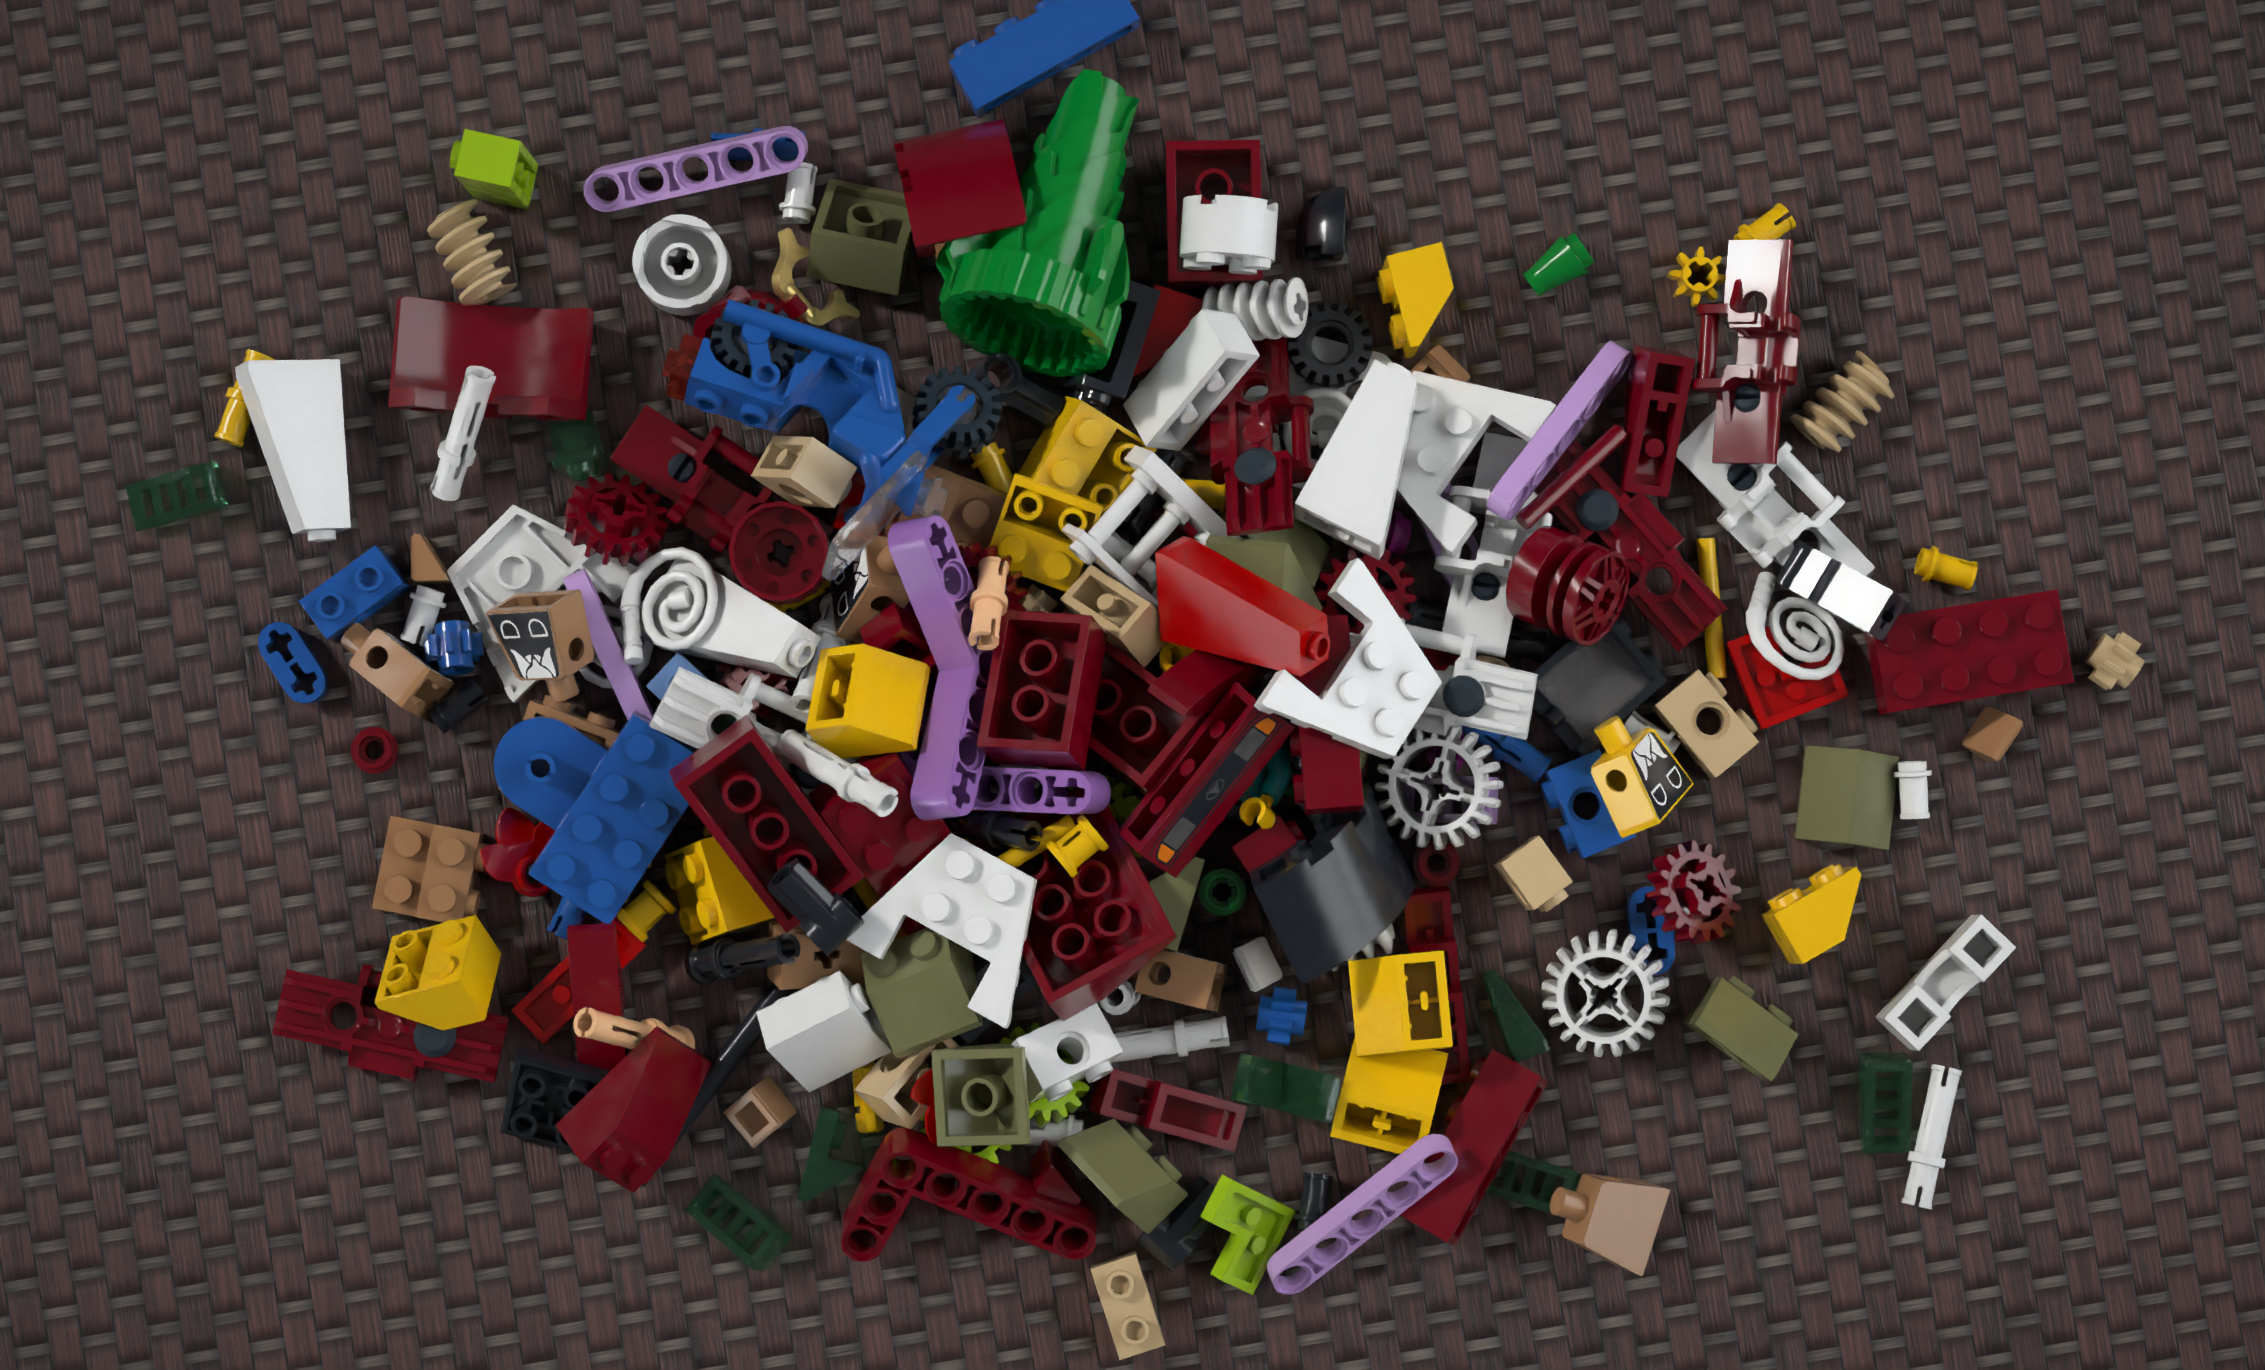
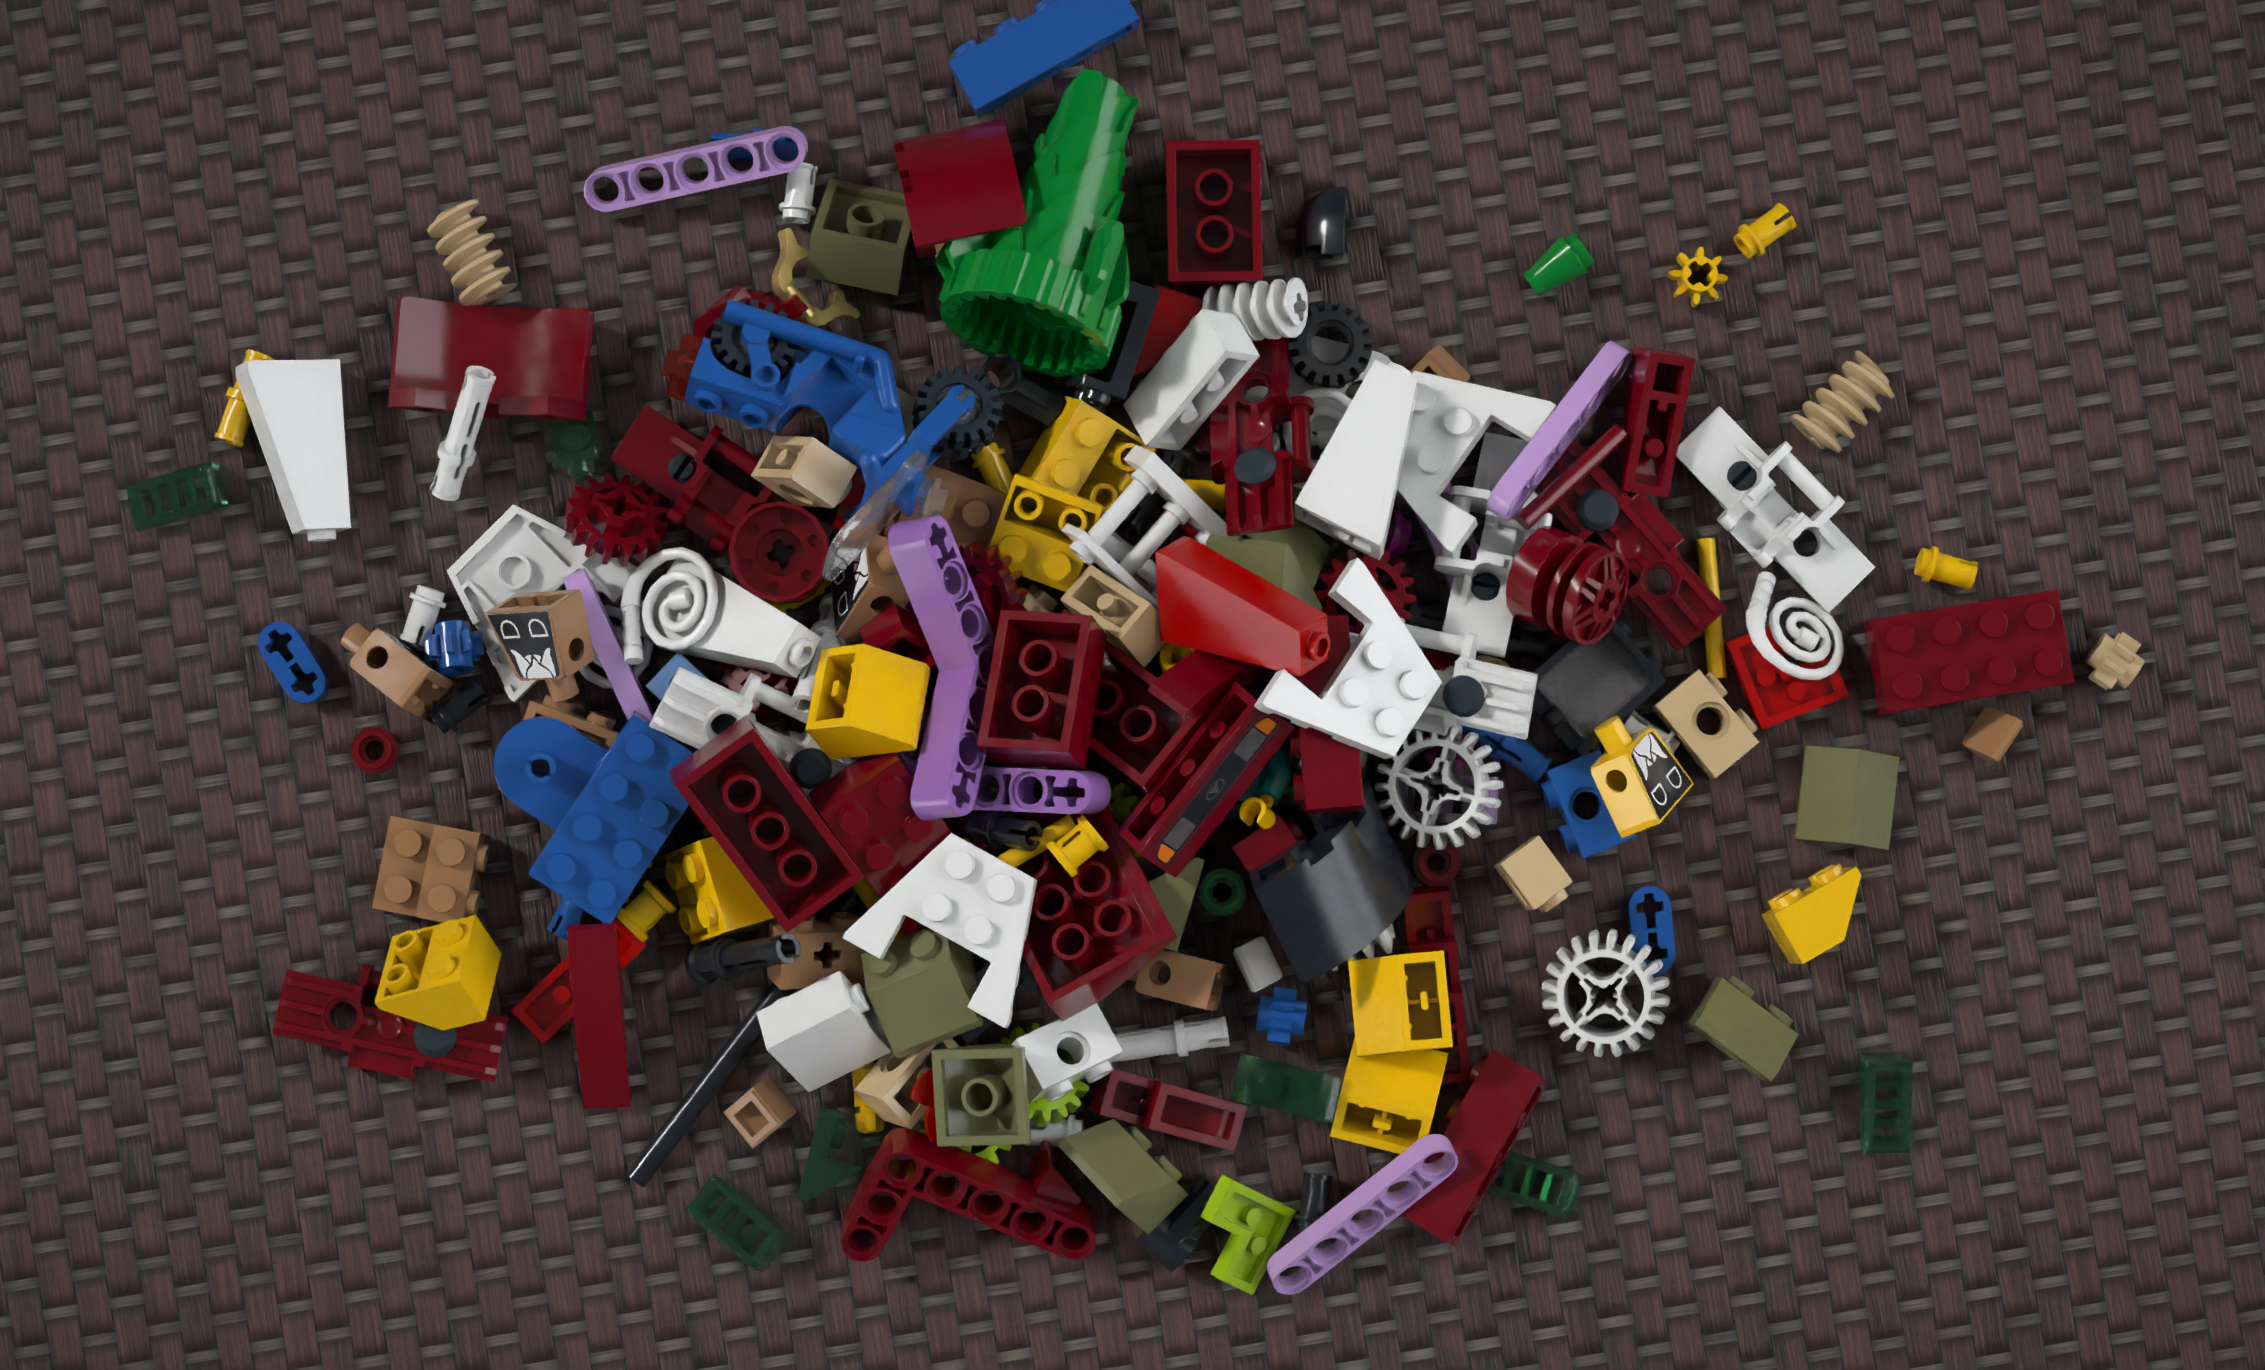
blue brick [299,545,411,643] -> none
medium nougat slope [411,534,453,584] -> none
lime brick [450,129,539,210] -> none
red plate [479,807,555,897] -> none
black tile [500,1046,610,1152] -> none
dark red slope [555,1026,711,1193] -> none
light nougat pin [573,1007,695,1049] -> none
white brick [632,214,731,316] -> none
black piece [767,858,865,955] -> none
white pin [776,729,898,817] -> none
light nougat pin [968,556,1009,651] -> none
tan brick [1090,1250,1165,1360] -> none
white pin [1099,980,1141,1015] -> none
white brick [1180,195,1278,275] -> none
yellow slope [1376,242,1454,359] -> none
clear green slope [1480,969,1551,1062] -> none
medium nougat torso [1550,1173,1670,1276] -> none
dark red gear [1646,840,1741,945] -> none
dark red piece [1691,239,1801,464] -> none
piece [1775,540,1907,642] -> none
white arch [1875,915,2016,1051] -> none
white pin [1894,761,1932,819] -> none
white pin [1901,1064,1962,1210] -> none

